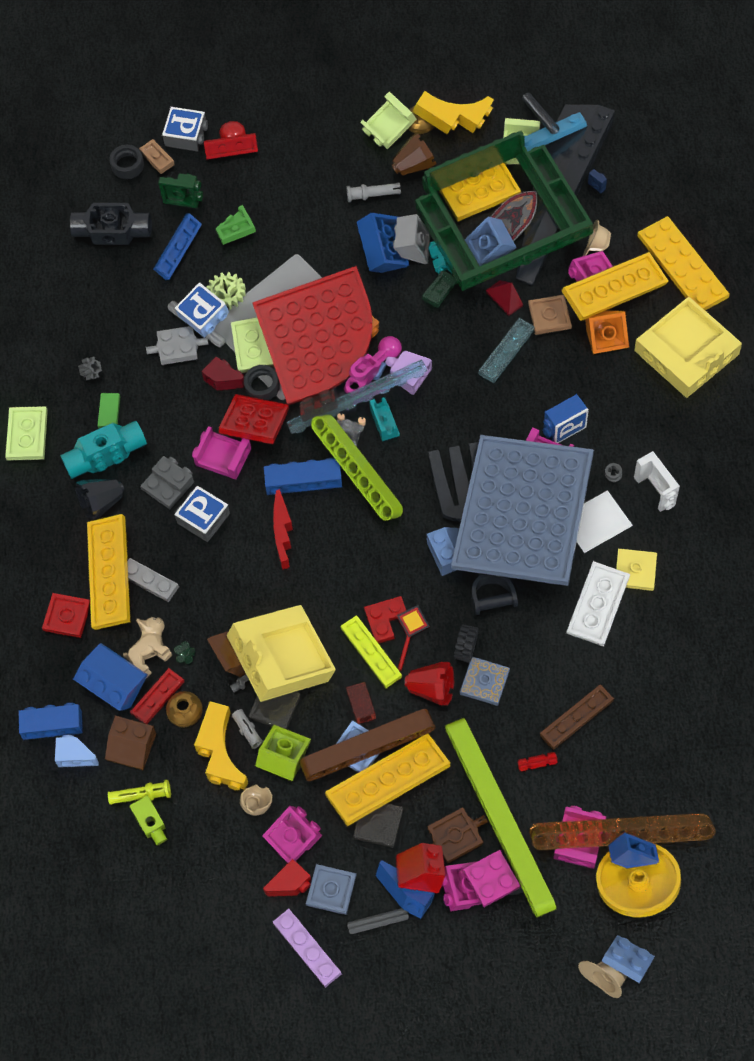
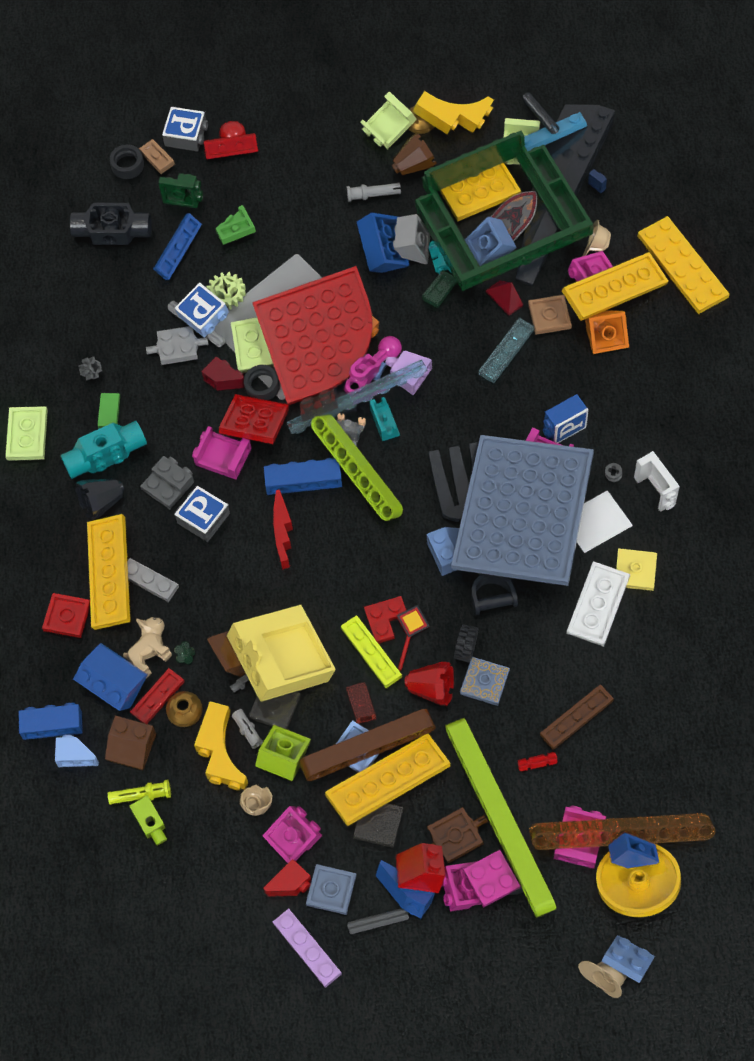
light yellow piece [634,297,742,398] -> none

